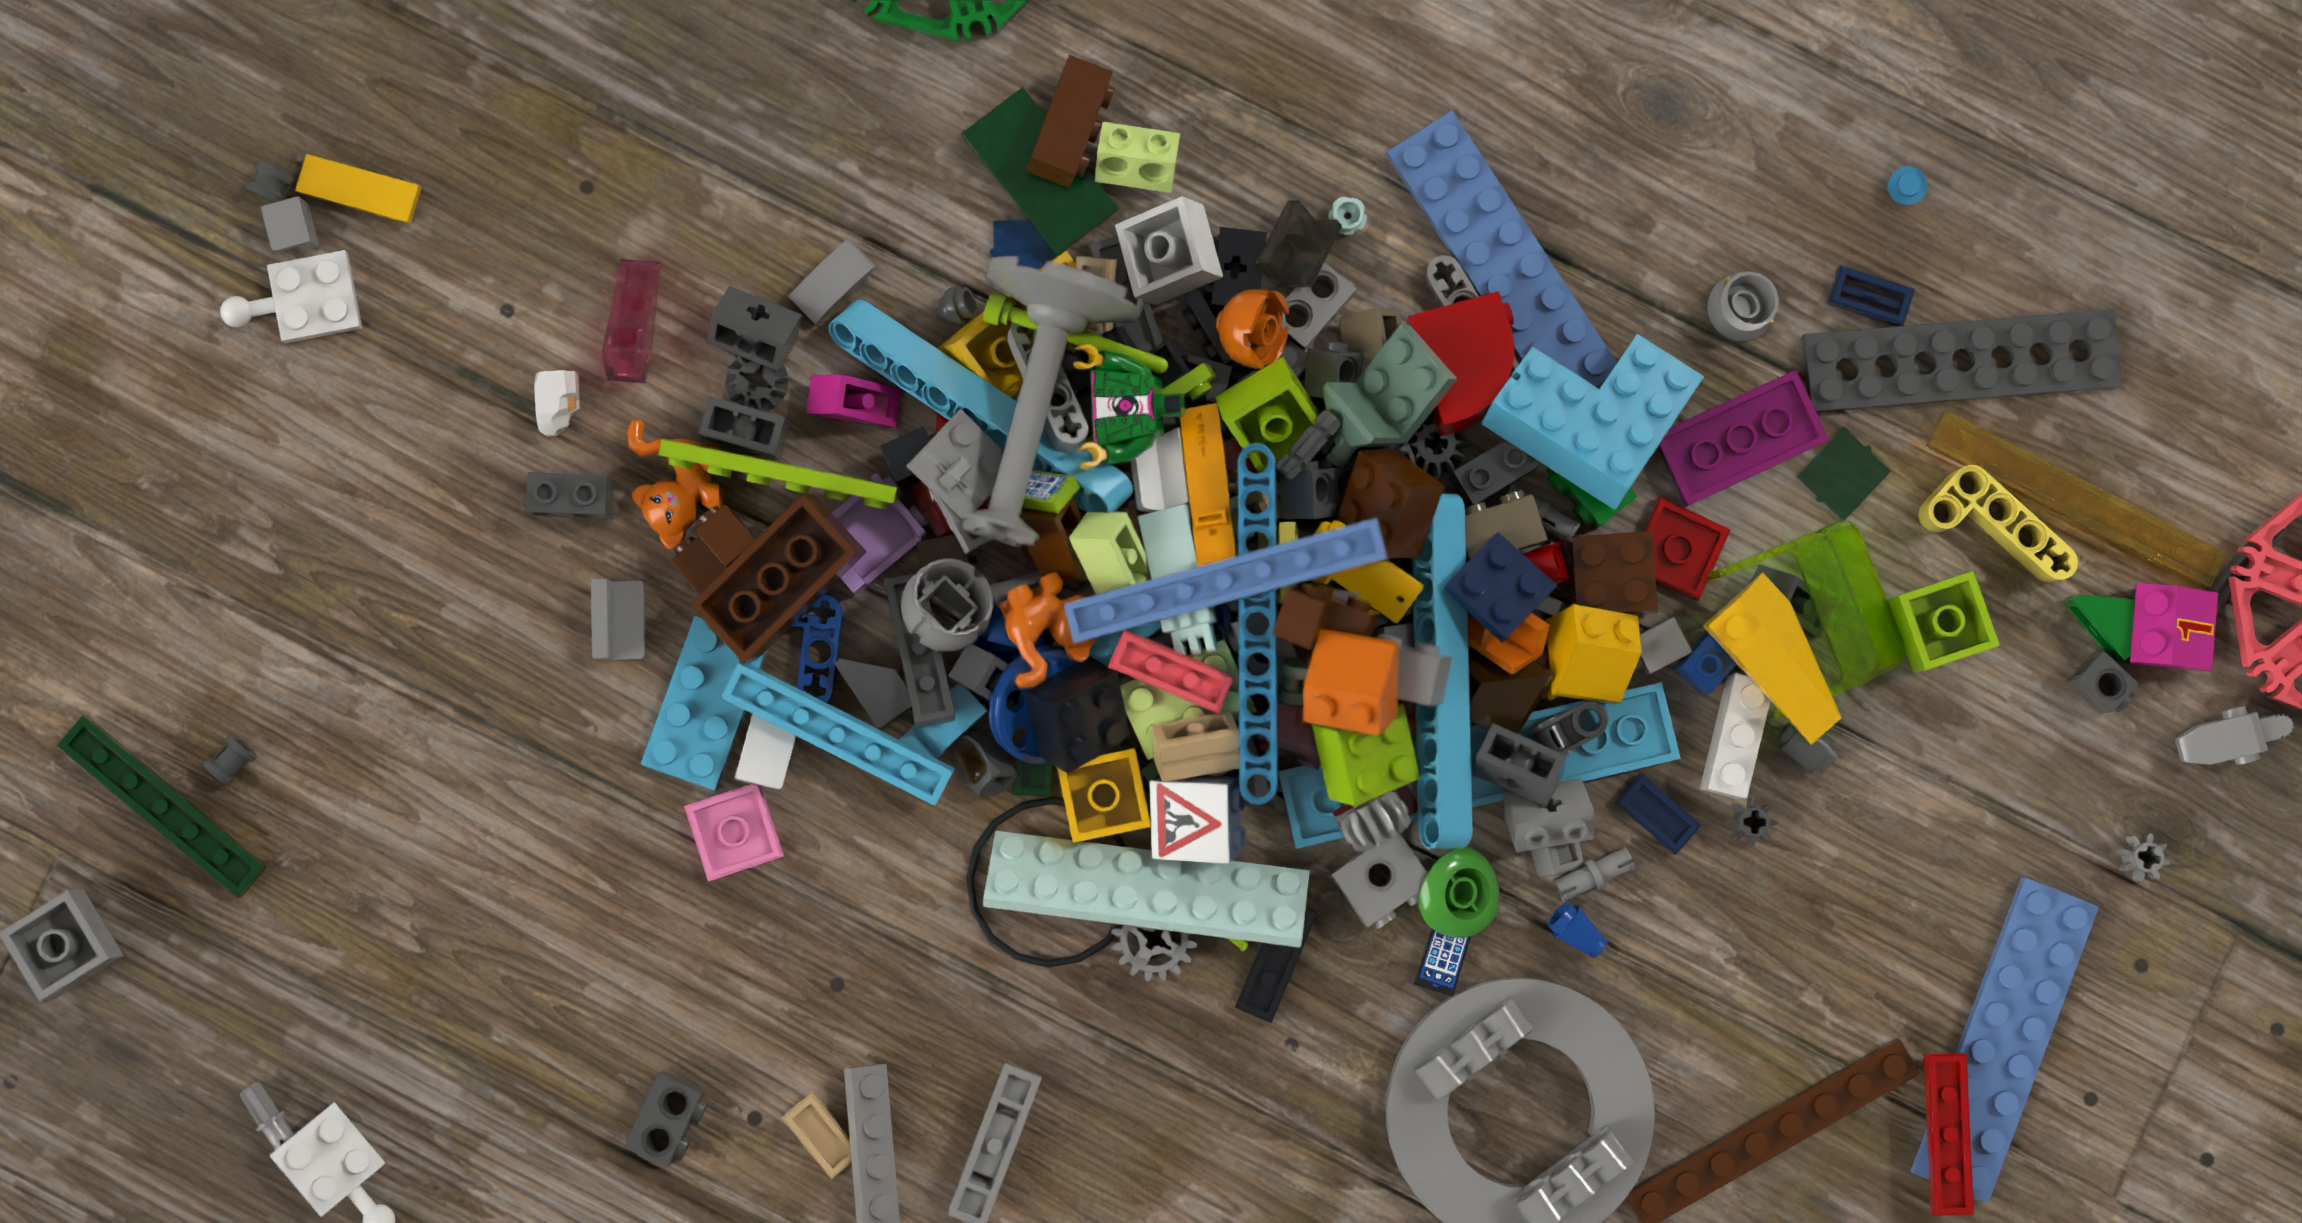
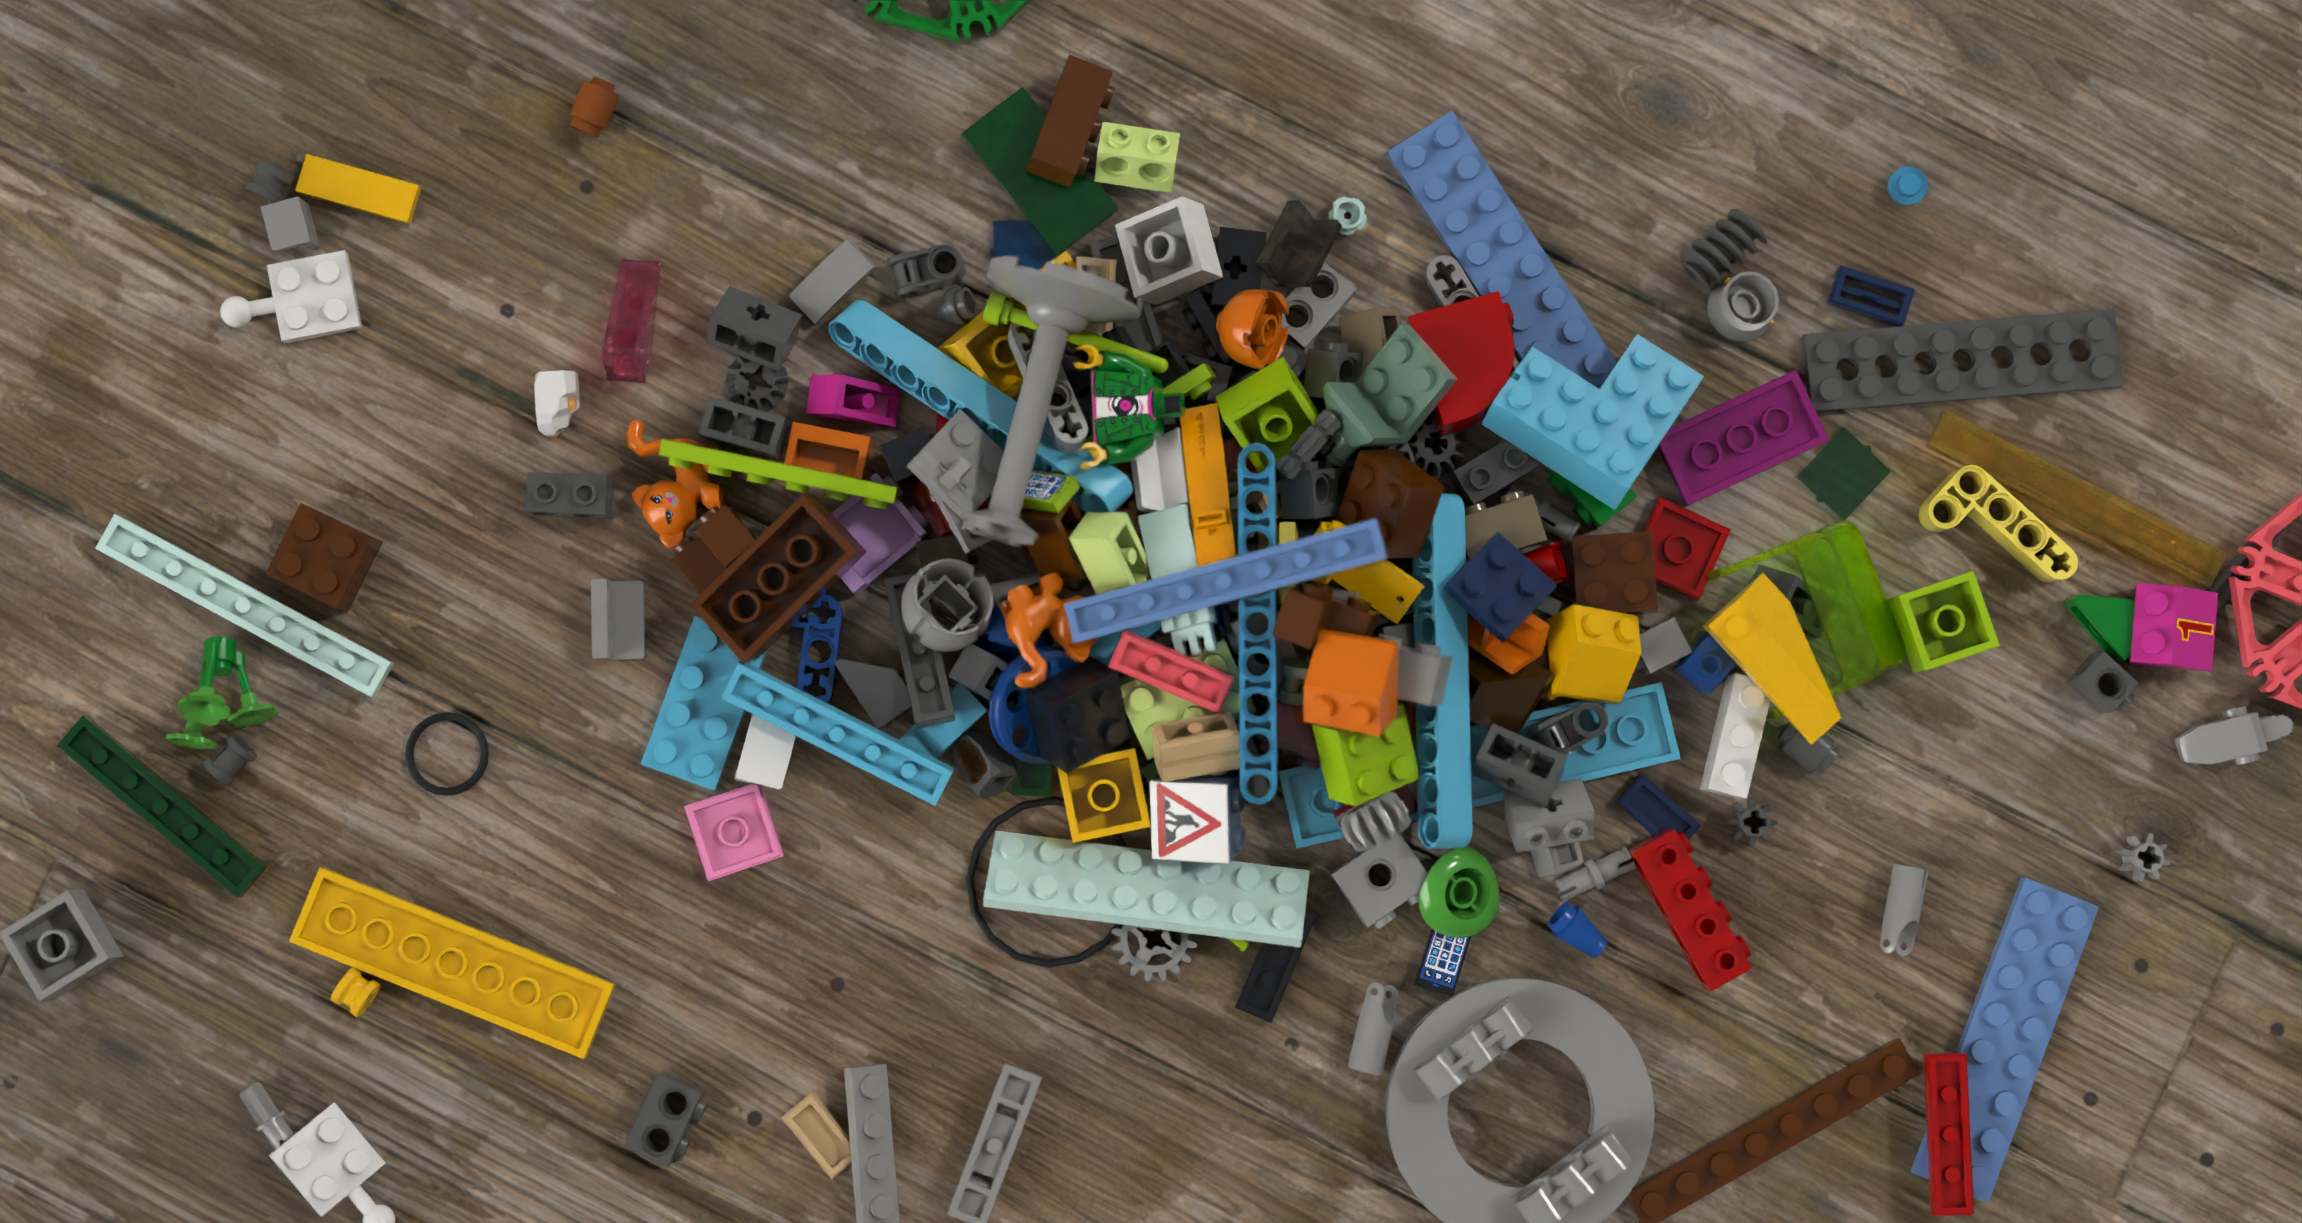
none -> light aqua plate [95,514,394,698]
none -> bright green plant [165,637,279,750]
none -> reddish brown brick [265,503,383,612]
none -> yellow plate [289,867,616,1059]
none -> yellow wheel [330,967,381,1018]
none -> black tyre [405,712,489,796]
none -> dark orange brick [569,76,620,138]
none -> orange panel [784,422,873,480]
none -> dark grey piece [887,244,966,299]
none -> light grey piece [1347,982,1398,1076]
none -> red brick [1627,827,1752,992]
none -> dark grey piece [1680,208,1767,294]
none -> light grey piece [1880,864,1929,956]

